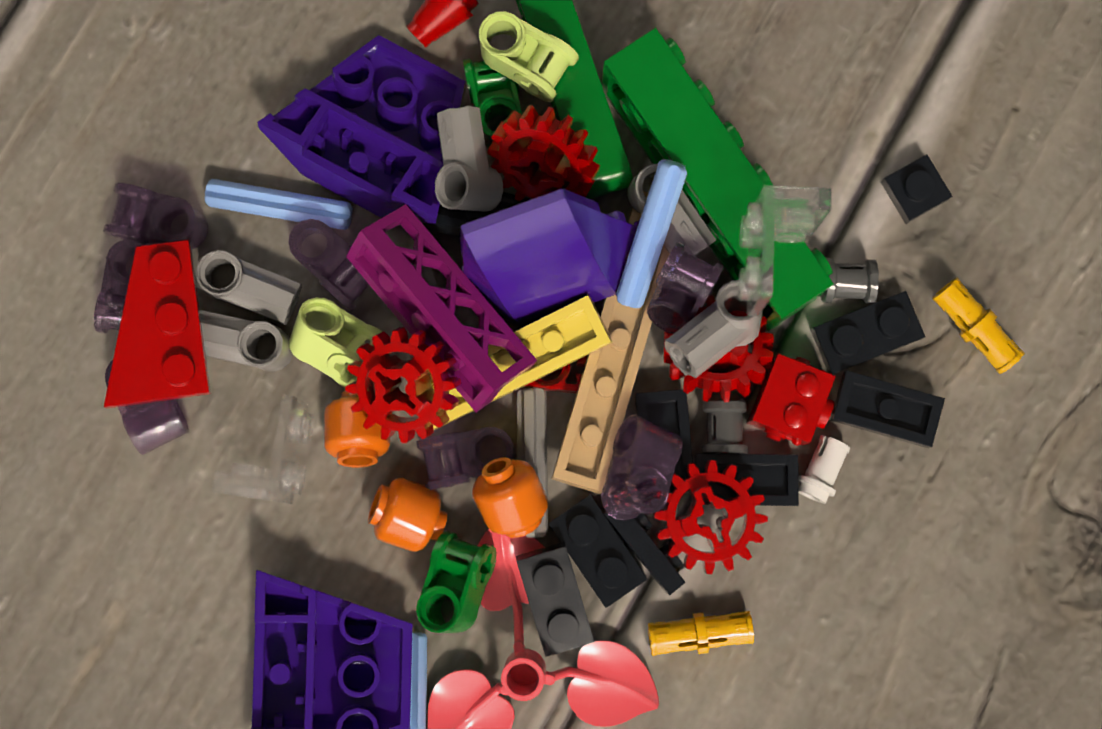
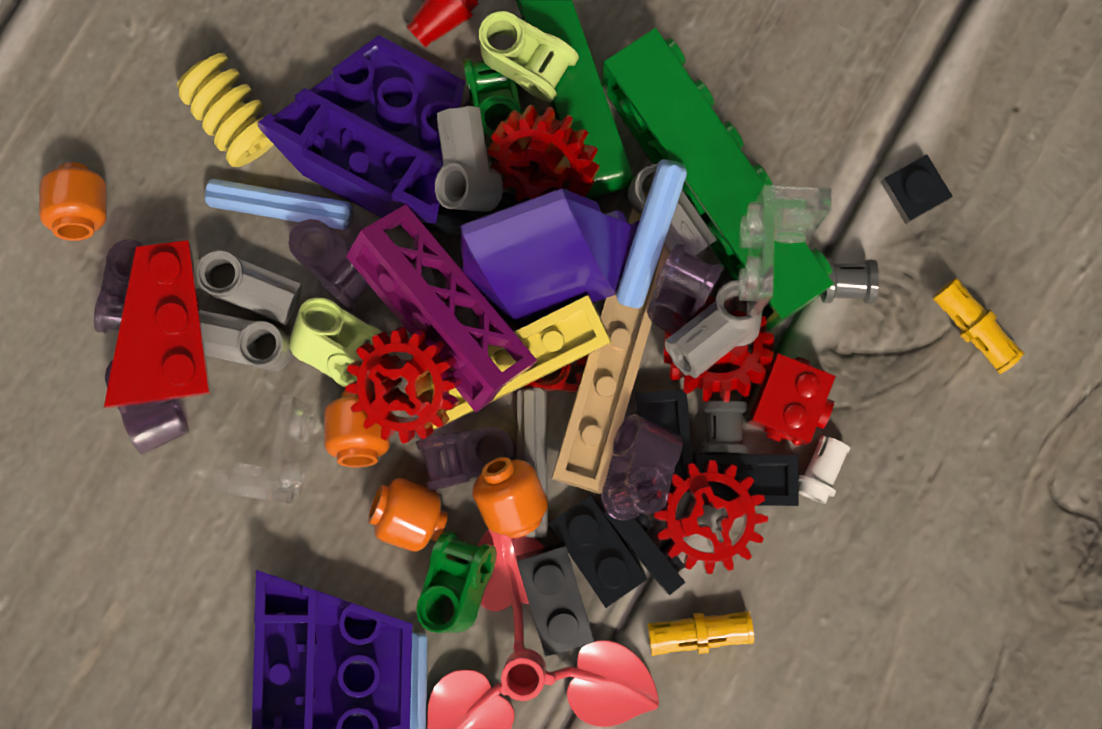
piece [103,183,208,250] -> none
black plate [810,291,926,375] -> none
black plate [830,370,945,448] -> none
none -> orange head [39,162,107,241]
none -> light yellow piece [177,53,274,167]

